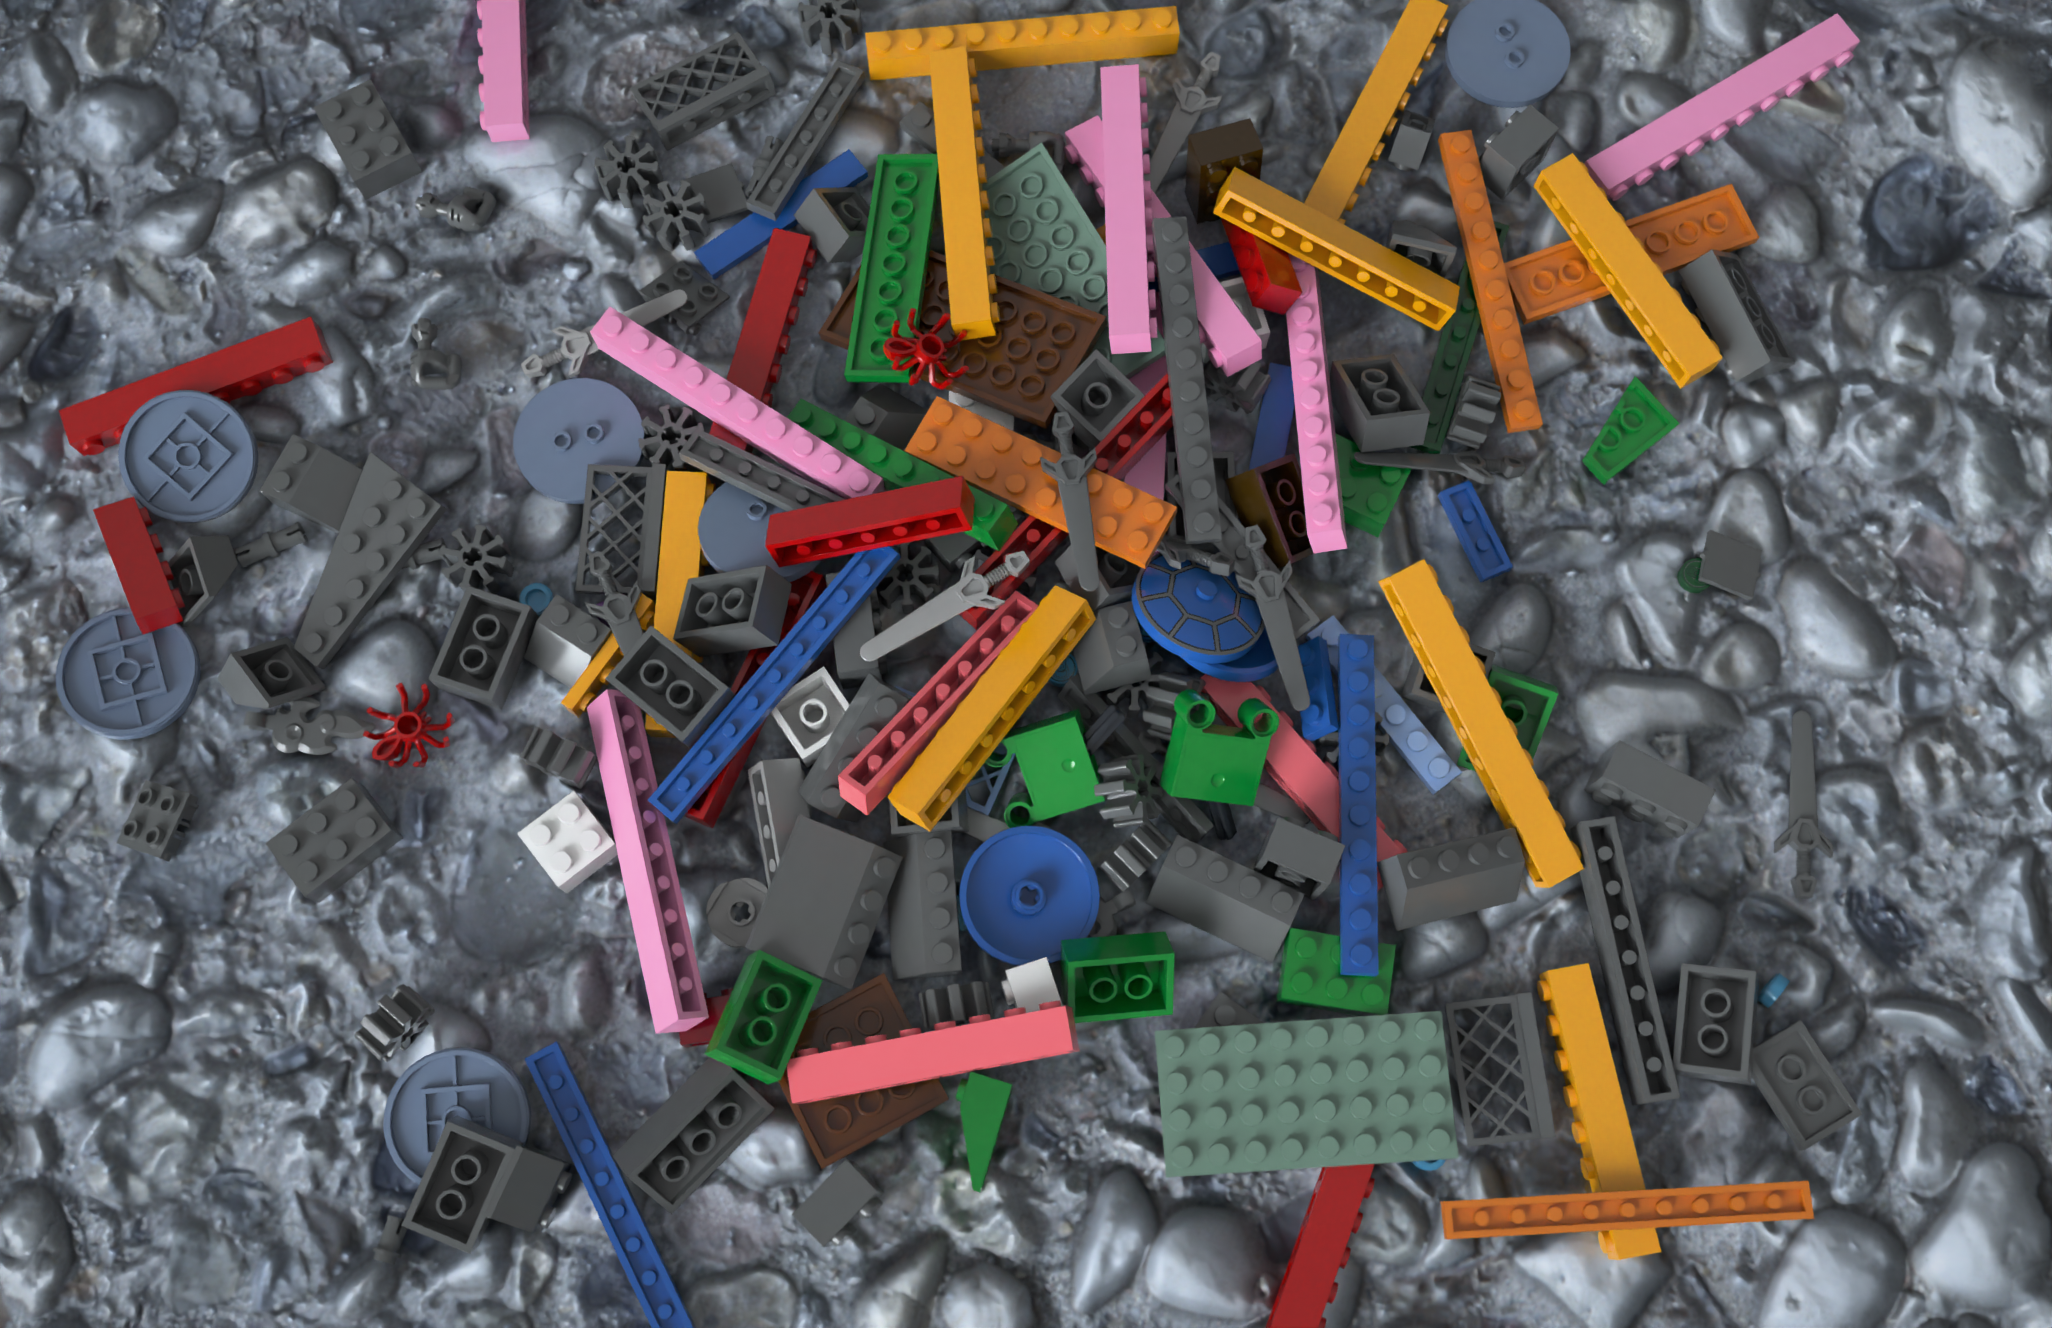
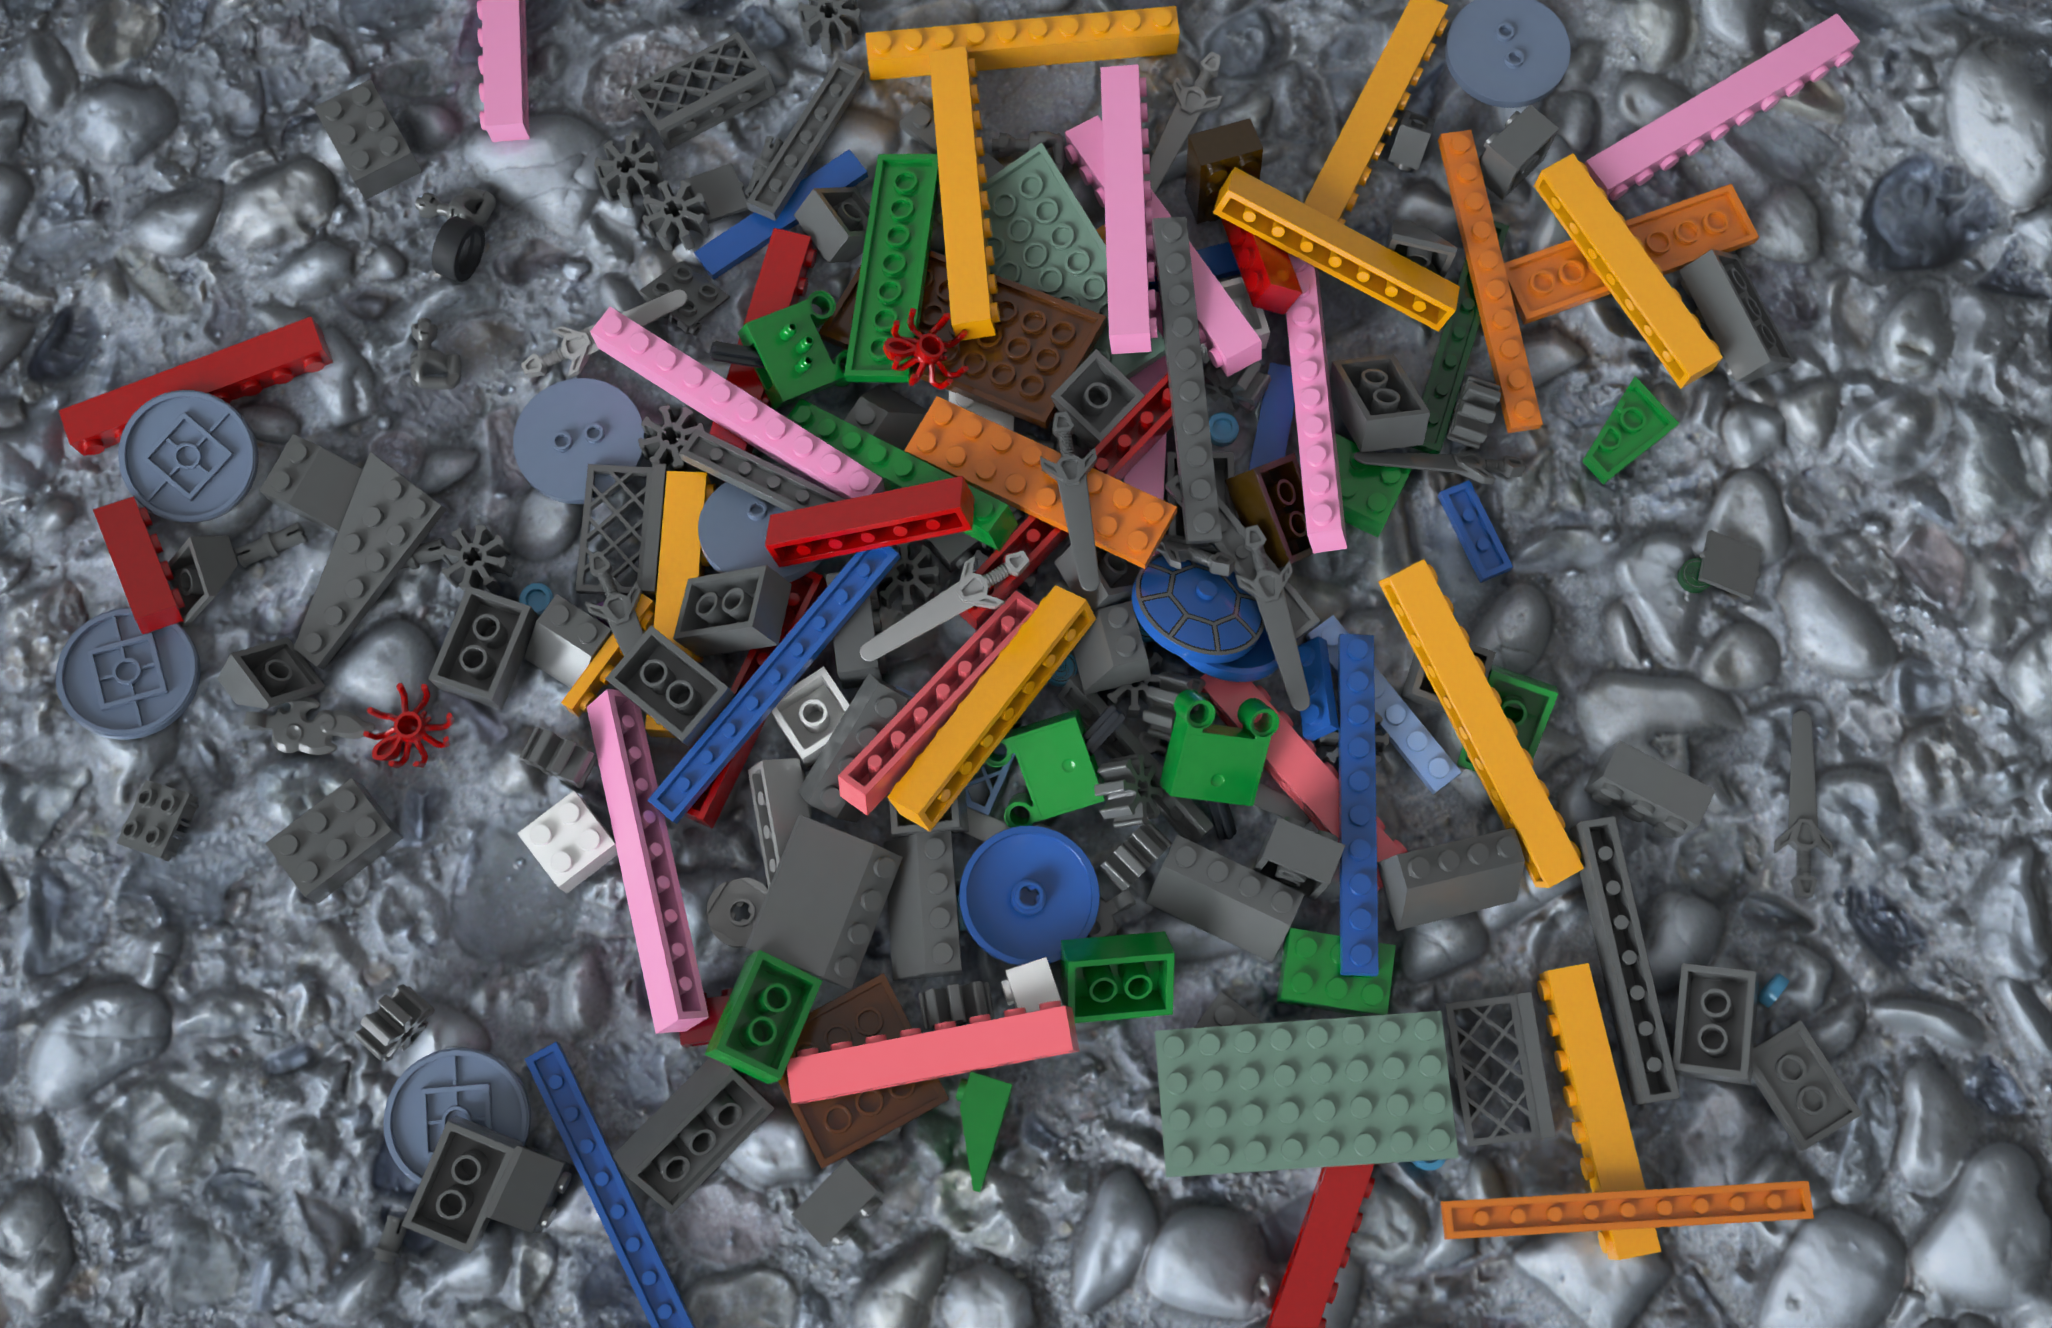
none -> black tyre [431,216,485,282]
none -> green piece [710,290,851,410]
none -> dark azure tile [1209,412,1239,447]

